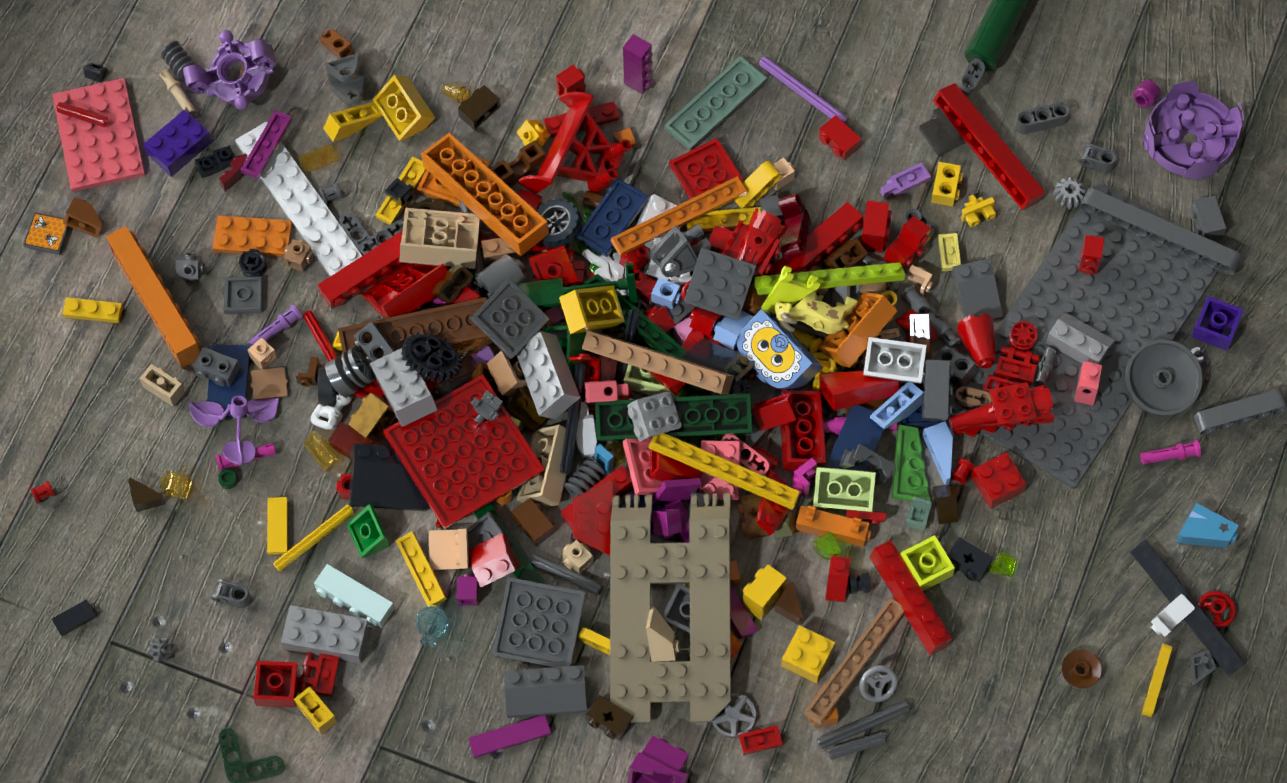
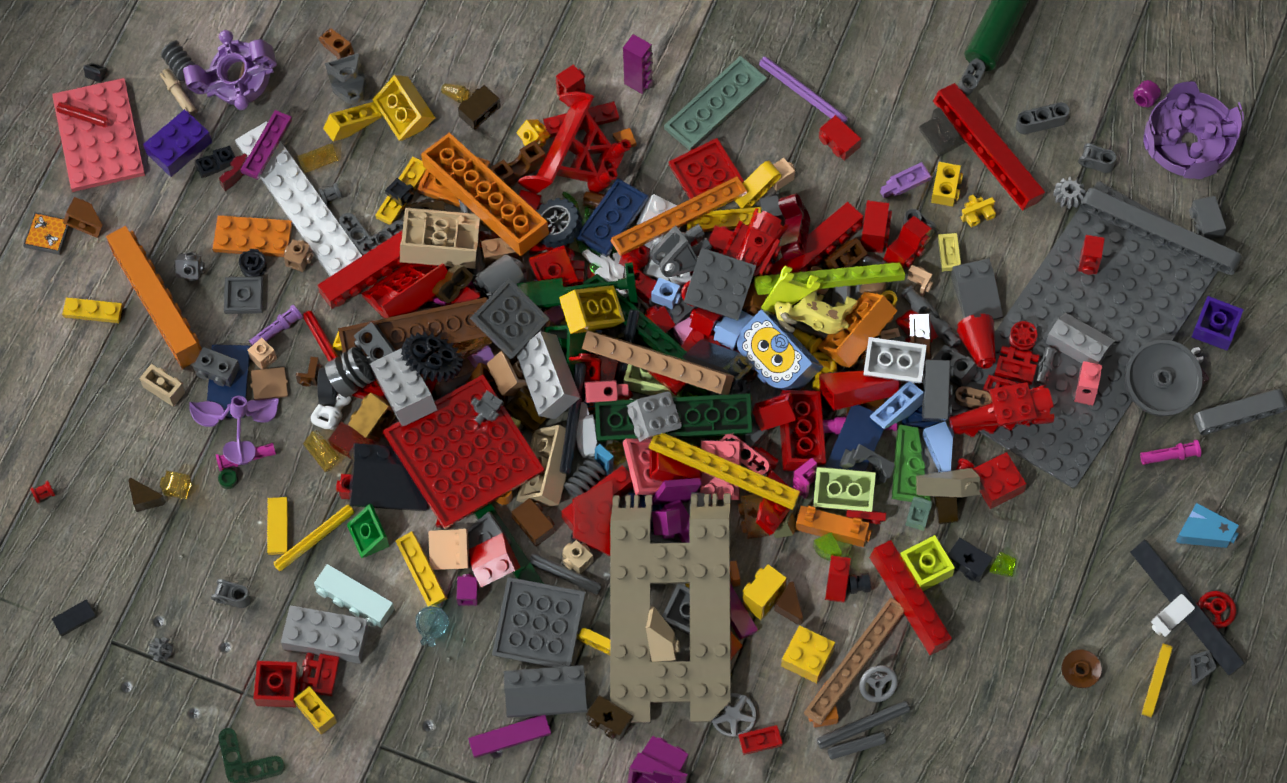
none -> dark tan slope [916,468,980,497]

